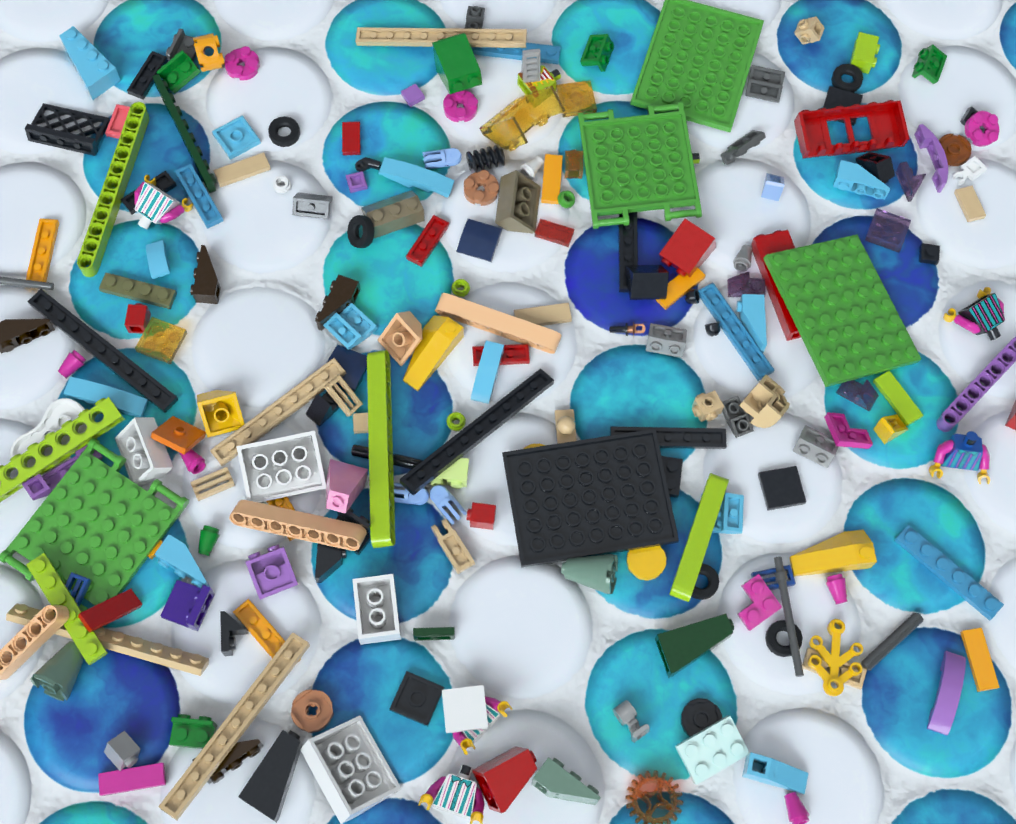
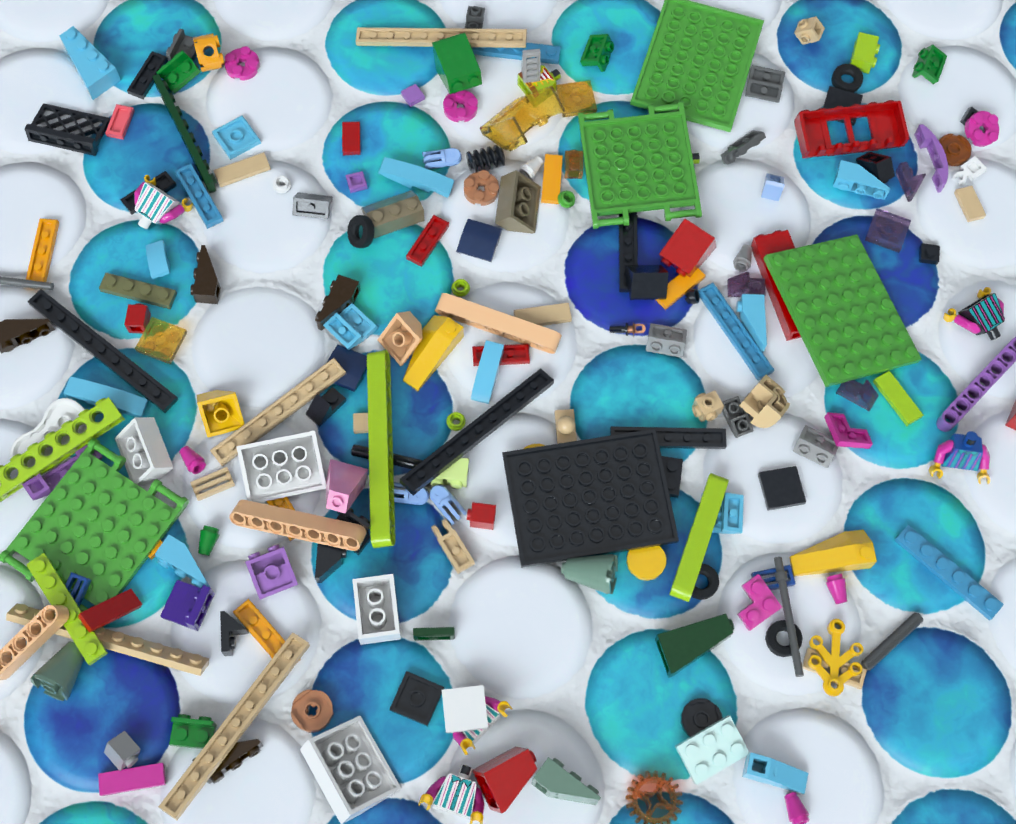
dark pink cone [58,350,86,378] -> none
lime beam [77,102,150,277] -> none
orange plate [151,416,206,455] -> none
black slope [238,730,303,823] -> none
black tyre [268,116,300,147] -> none
tan tile [324,374,363,417] -> none
black arm [355,157,382,172] -> none
clear red tile [534,219,575,247] -> none
light grey leg [612,700,650,743] -> none
black hinge [705,322,720,337] -> none
yellow slope [873,414,909,445] -> none
medium lavender slope [927,651,966,736] -> none
light orange tile [960,628,1000,692] -> none

